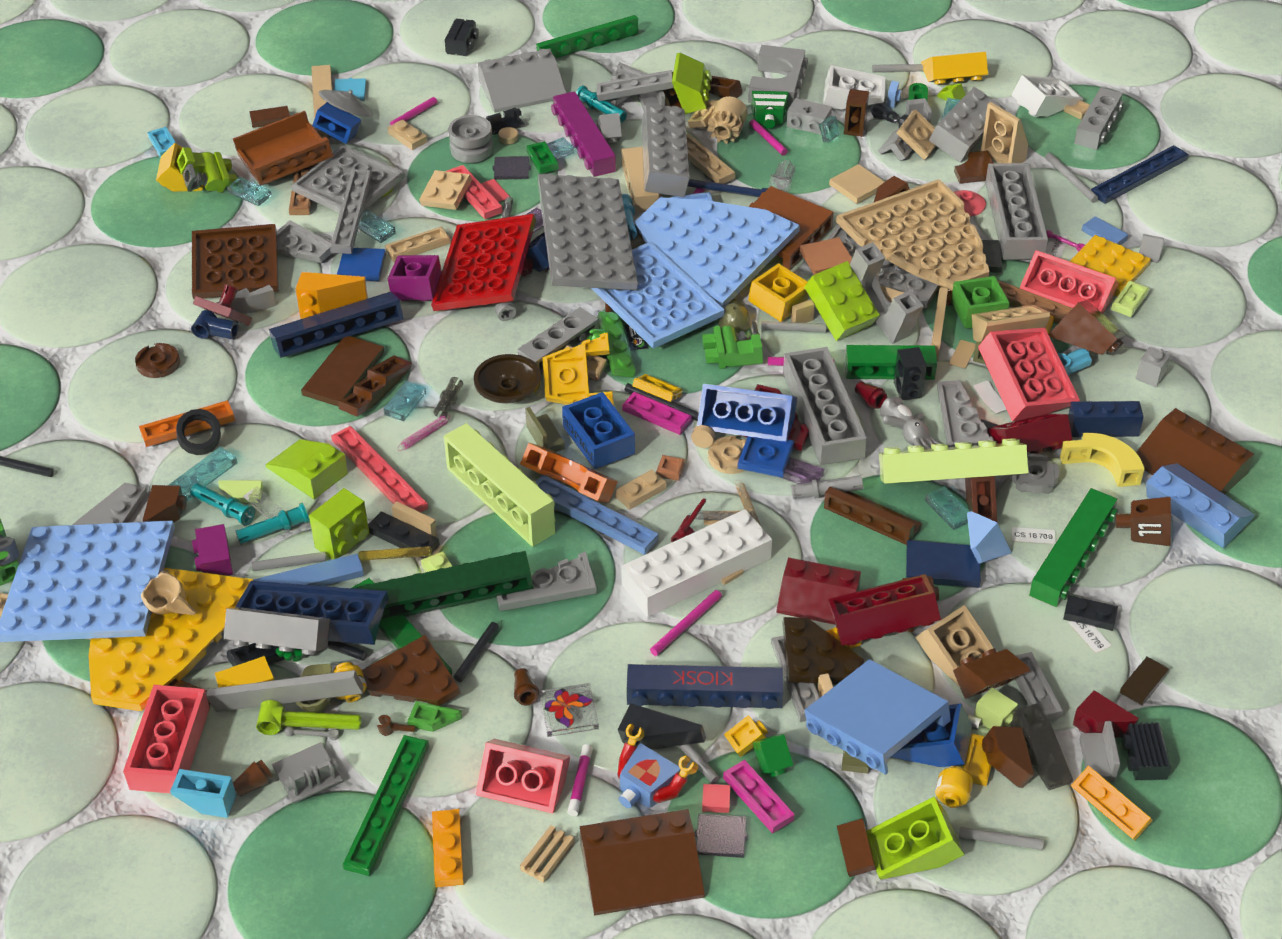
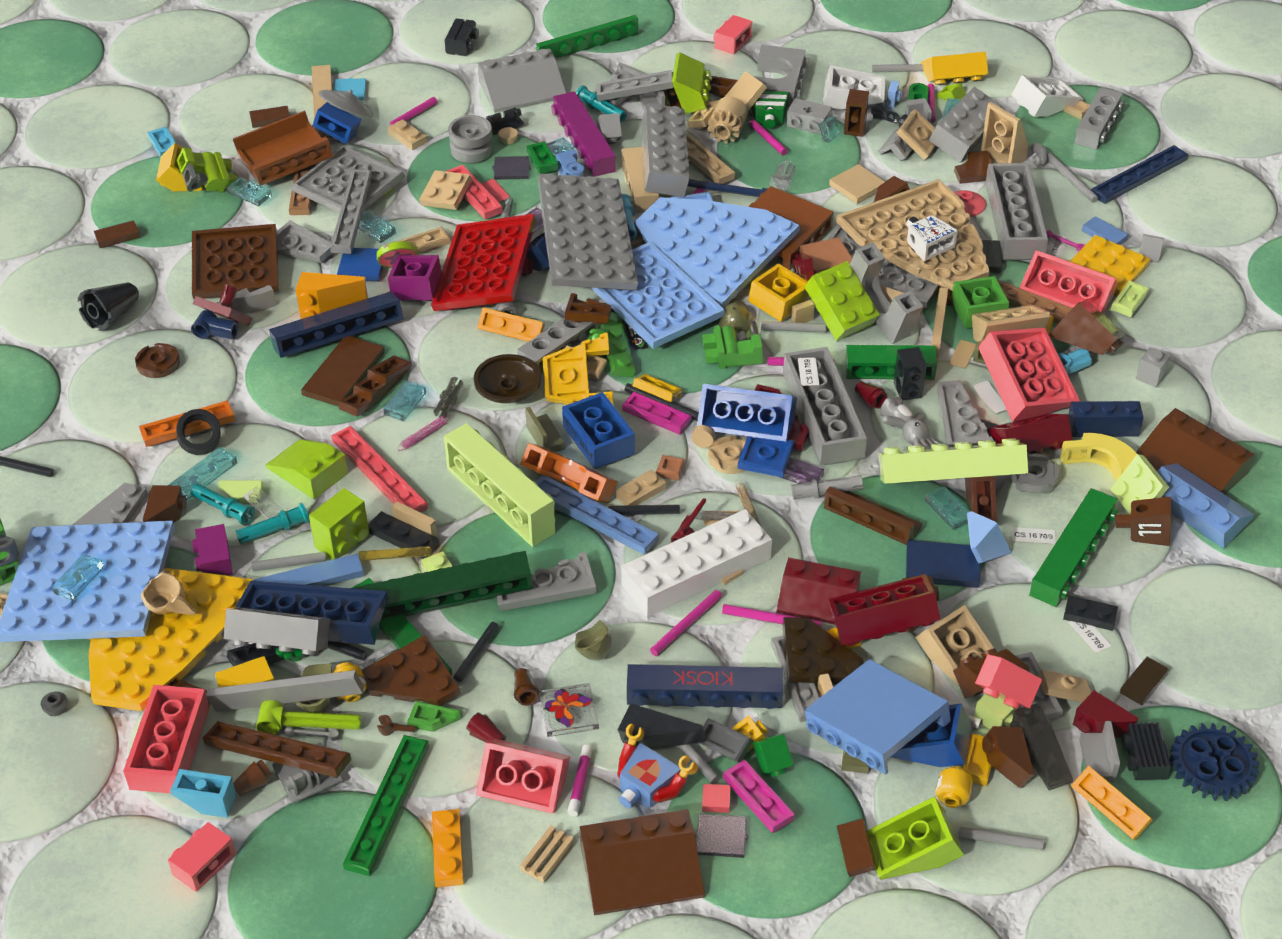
none -> dark grey plate [40,691,68,716]
none -> clear light blue plate [51,553,104,601]
none -> black cone [78,282,139,331]
none -> reddish brown tile [94,220,140,248]
none -> coral brick [168,822,236,892]
none -> reddish brown tile [202,721,351,778]
none -> tile [376,241,419,268]
none -> dark red cone [466,712,506,743]
none -> light orange plate [477,308,545,342]
none -> medium blue leg [556,149,584,177]
none -> reddish brown wing [565,293,611,324]
none -> olive cap [575,620,612,661]
none -> black bar [608,505,680,515]
none -> dark grey tile [699,718,753,763]
none -> coral brick [714,15,752,54]
none -> dark pink bar [722,604,822,627]
none -> tan tile [725,71,767,111]
none -> dark red plate [792,253,815,281]
none -> white sticker [798,358,819,386]
none -> white torso [907,216,958,261]
none -> dark pink bar [927,83,936,123]
none -> coral brick [975,655,1042,709]
none -> light grey arm [1030,143,1047,166]
none -> tan plate [1038,669,1091,702]
none -> yellowish green plate [1110,454,1169,514]
none -> dark blue gear [1169,723,1260,801]

